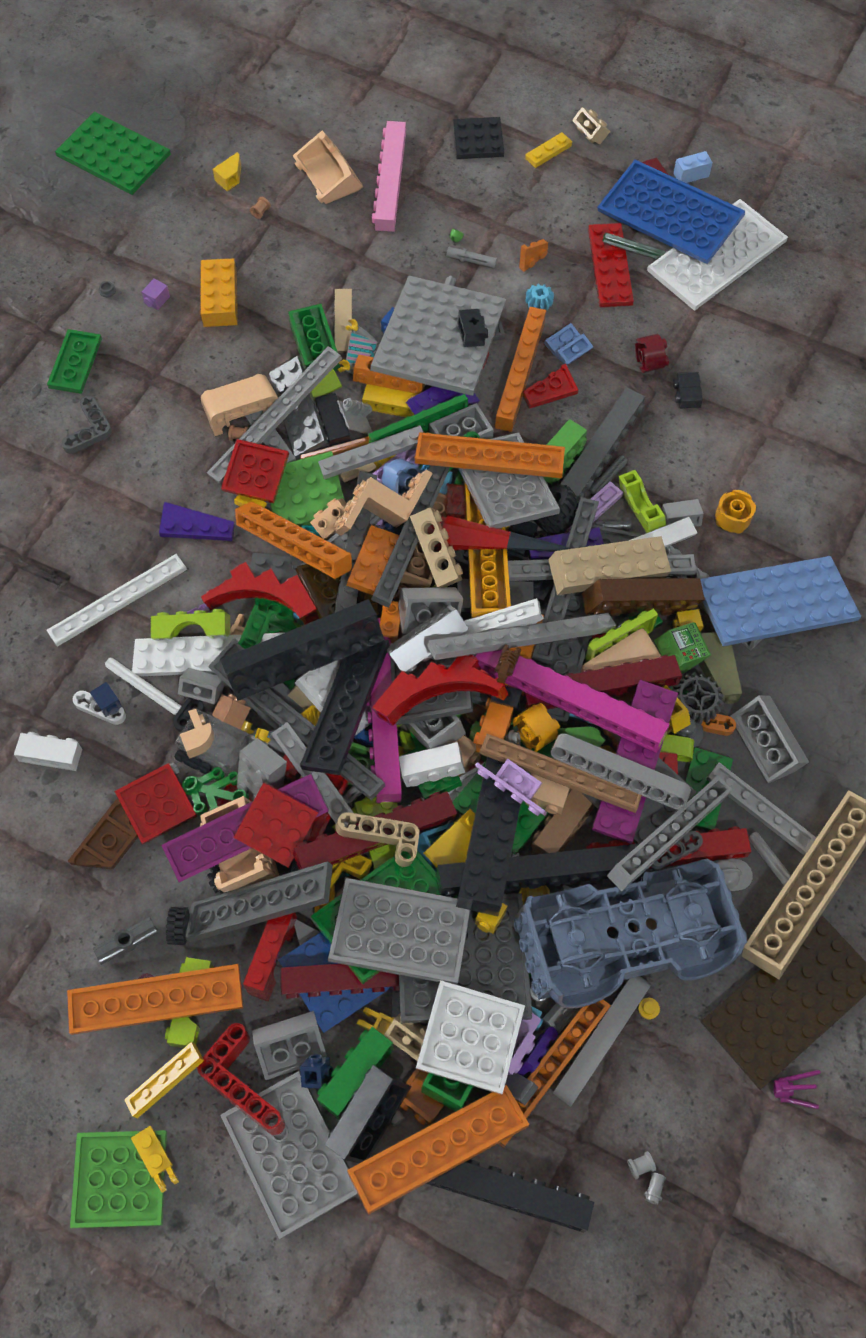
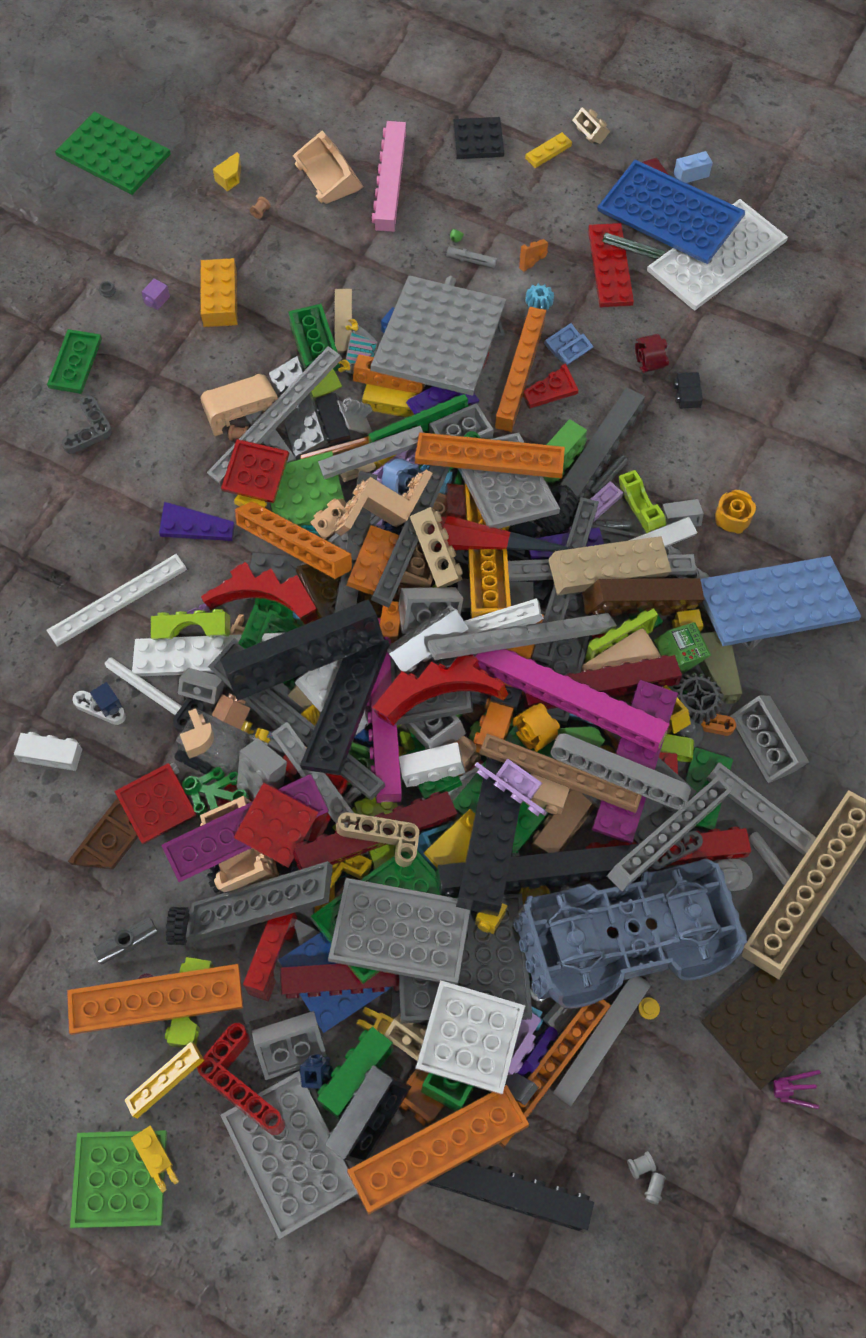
black brick [457,309,488,347] -> none
reddish brown hinge [495,645,521,684] -> none
light grey plate [505,730,521,746] -> none

